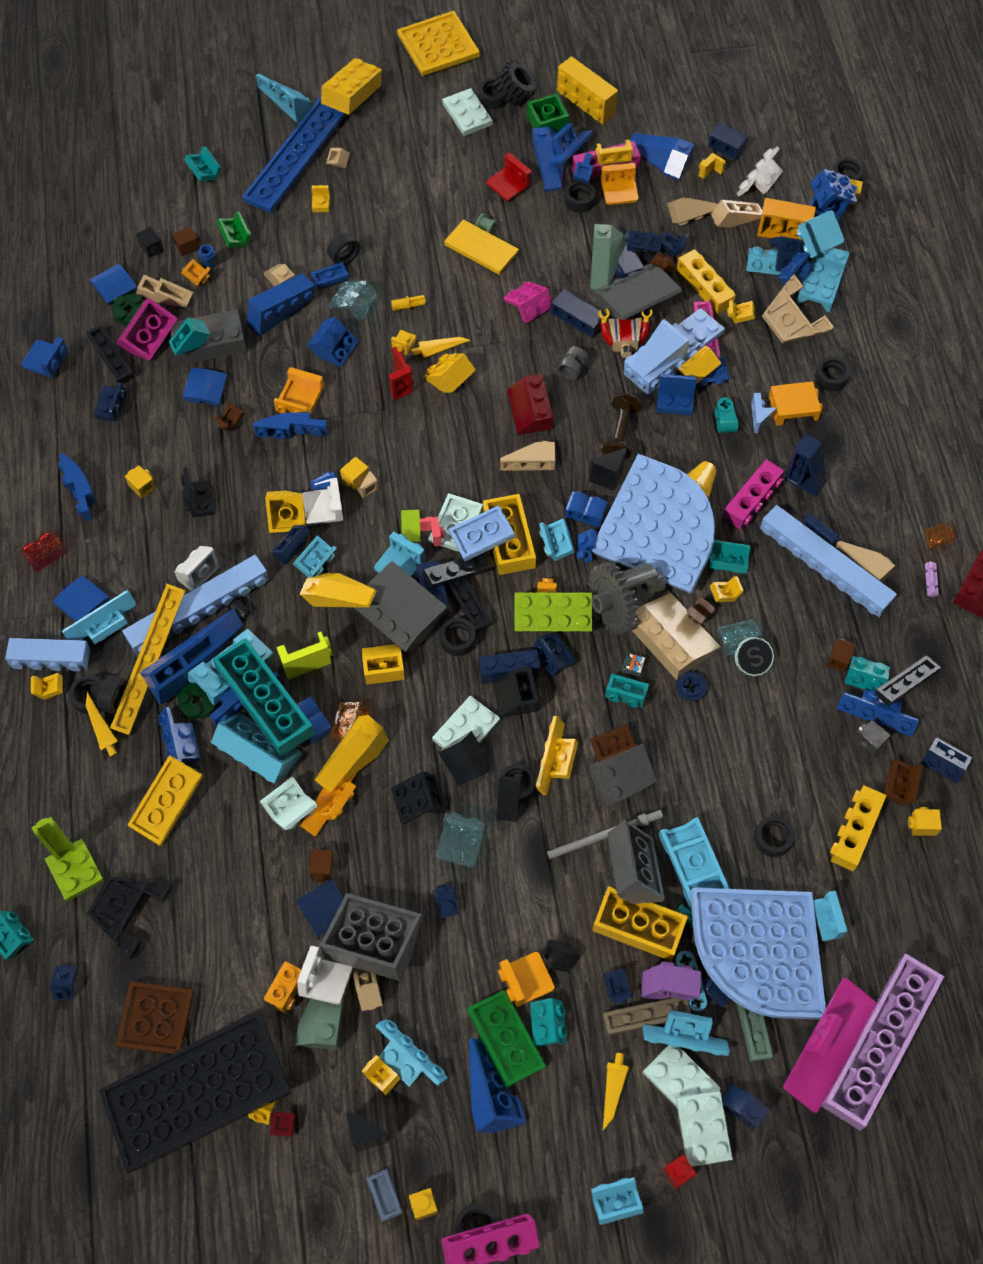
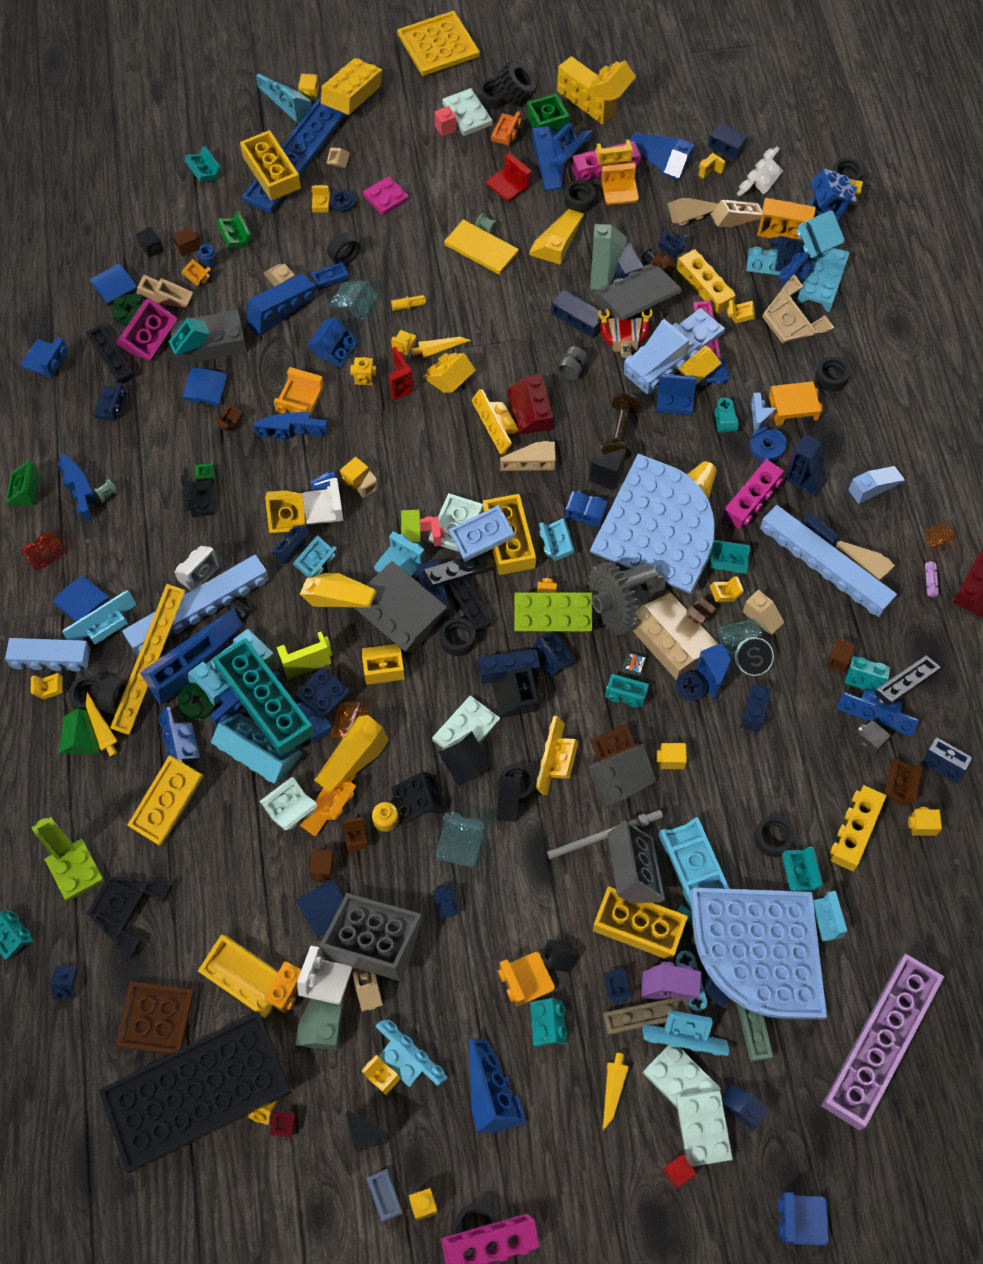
yellow brick [125,466,156,499] -> none
green plate [466,990,546,1088] -> none
dark pink bracket [504,282,552,323] -> none
blue plate [573,152,594,184] -> none
blue plate [577,529,597,563] -> none
medium azure bracket [591,1178,644,1225] -> none
dark blue bracket [623,229,662,252] -> none
dark pink bracket [783,978,876,1113] -> none
none -> green slope [5,460,40,506]
none -> green slope [59,708,104,754]
none -> sand green bush [93,479,118,503]
none -> green tile [195,463,215,482]
none -> yellow slope [198,935,279,1018]
none -> yellow brick [240,130,301,201]
none -> dark blue bracket [295,667,349,718]
none -> yellow brick [298,74,319,101]
none -> dark blue gear [329,190,356,213]
none -> reddish brown bracket [342,817,368,852]
none -> yellow brick [350,357,376,385]
none -> dark pink plate [363,176,409,216]
none -> yellow head [372,802,399,832]
none -> coral brick [435,106,457,136]
none -> yellow bracket [472,389,518,454]
none -> orange bracket [491,111,523,146]
none -> yellow wedge [529,209,584,265]
none -> yellow slope [587,61,636,101]
none -> yellow brick [657,743,687,769]
none -> blue slope [696,643,731,700]
none -> dark blue brick [740,683,771,732]
none -> tan slope [743,590,784,636]
none -> blue plate [749,428,786,463]
none -> blue bracket [778,1192,828,1245]
none -> teal bracket [782,847,823,892]
none -> light blue slope [849,466,905,504]

